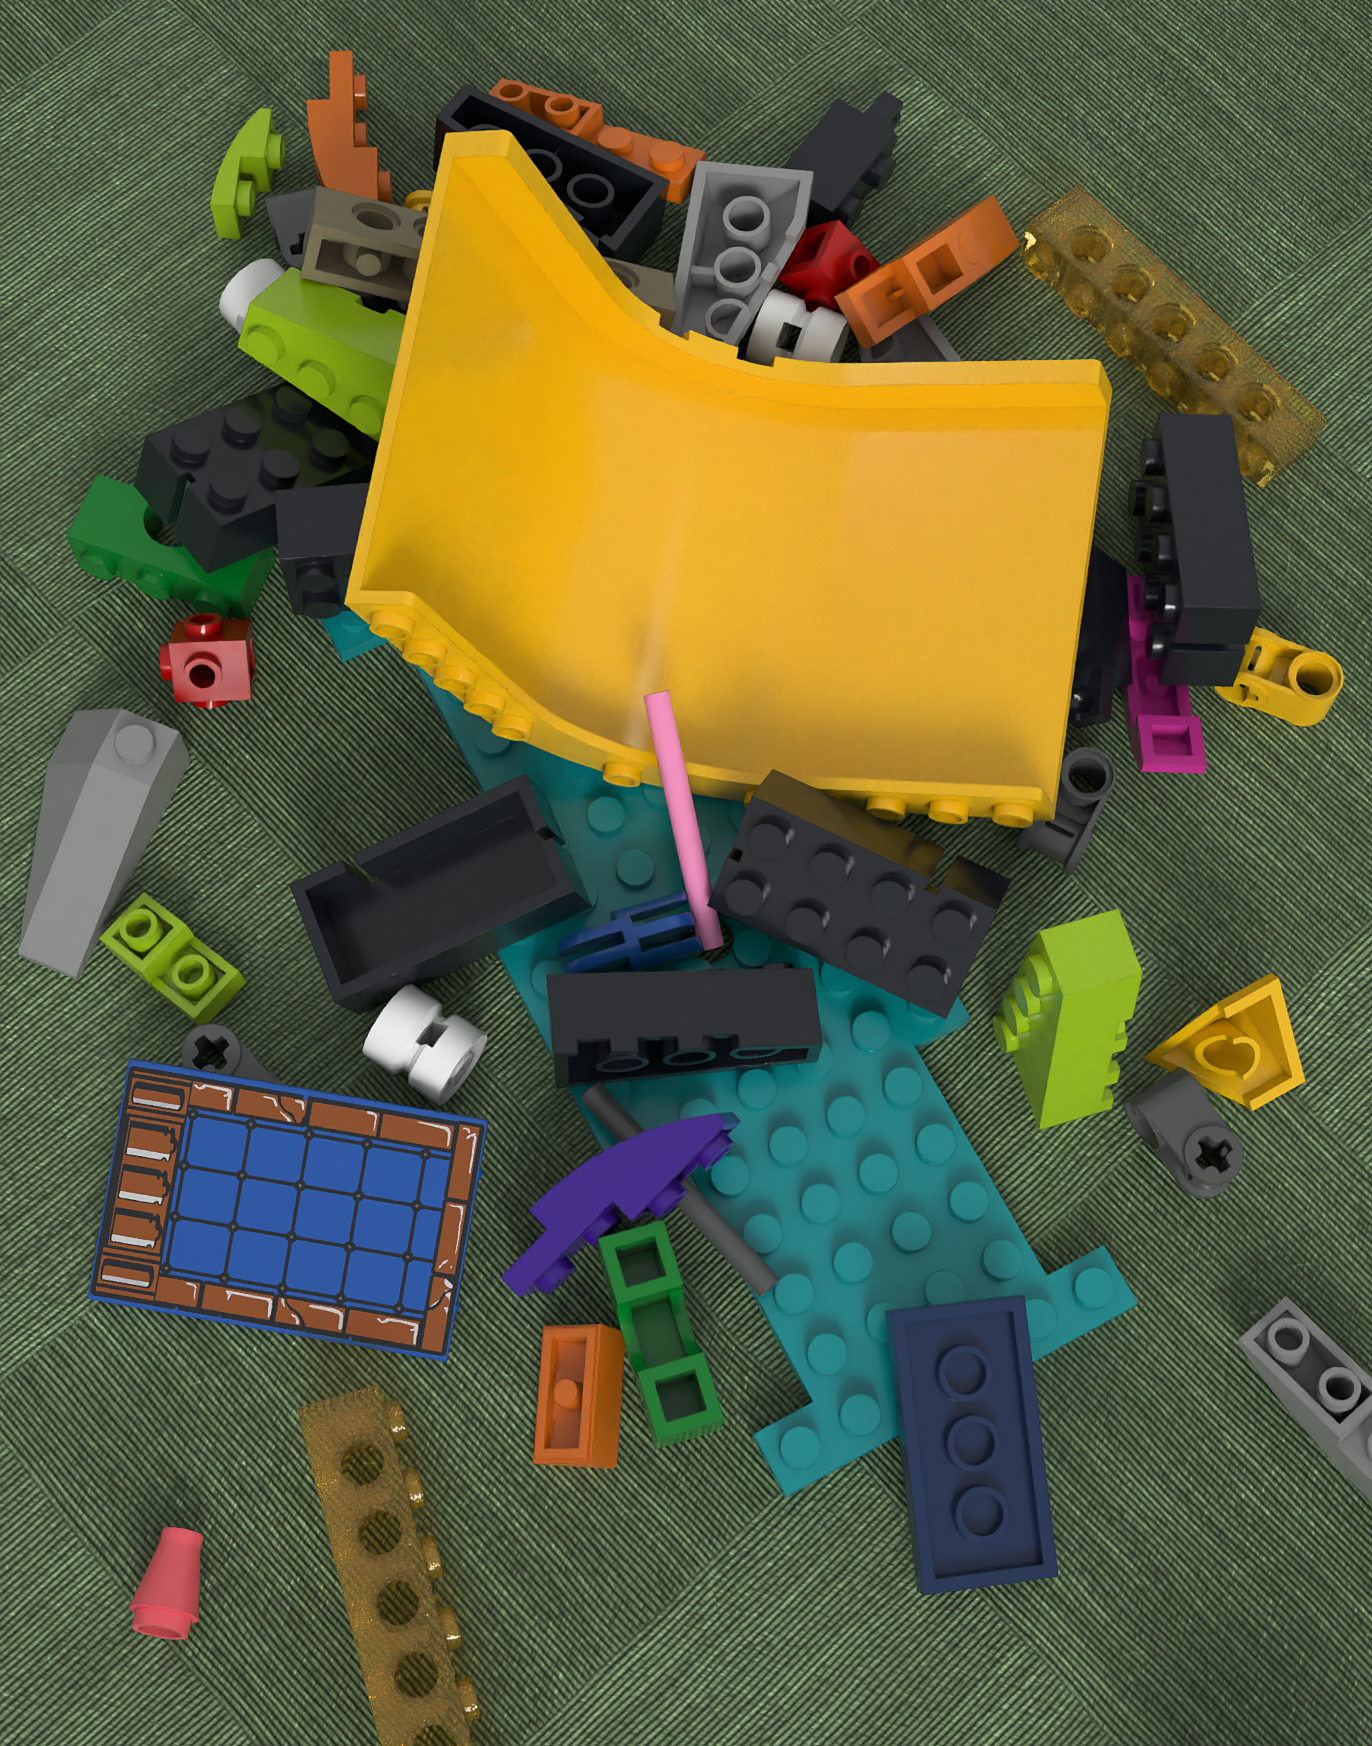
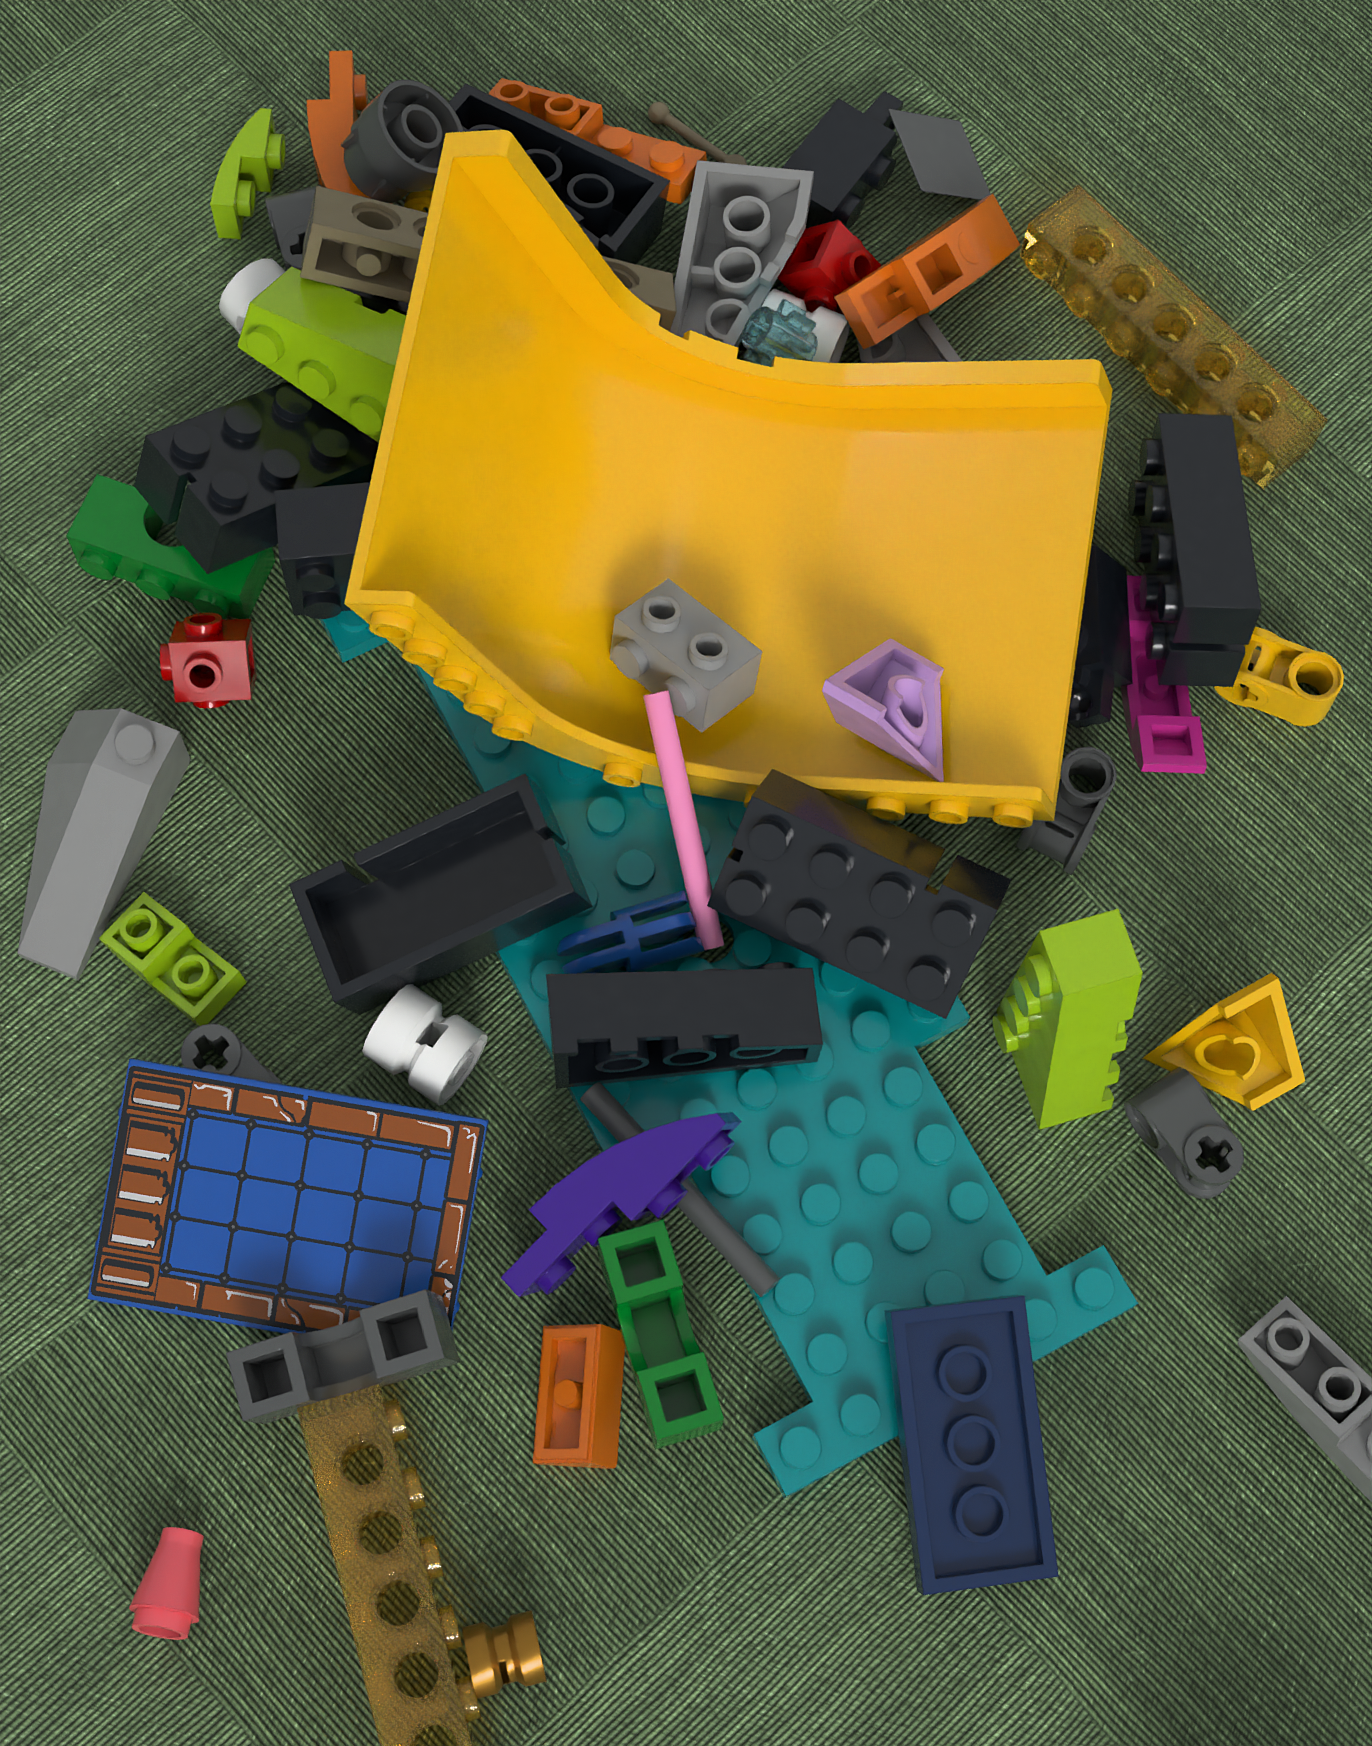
none -> dark grey arch [226,1289,460,1424]
none -> dark grey piece [341,80,463,203]
none -> pearl gold wheel [462,1610,547,1699]
none -> light grey brick [609,578,762,733]
none -> dark tan hinge [648,101,747,165]
none -> clear light blue gear [742,299,818,367]
none -> lavender slope [822,638,944,782]
none -> dark grey sticker [888,109,991,200]

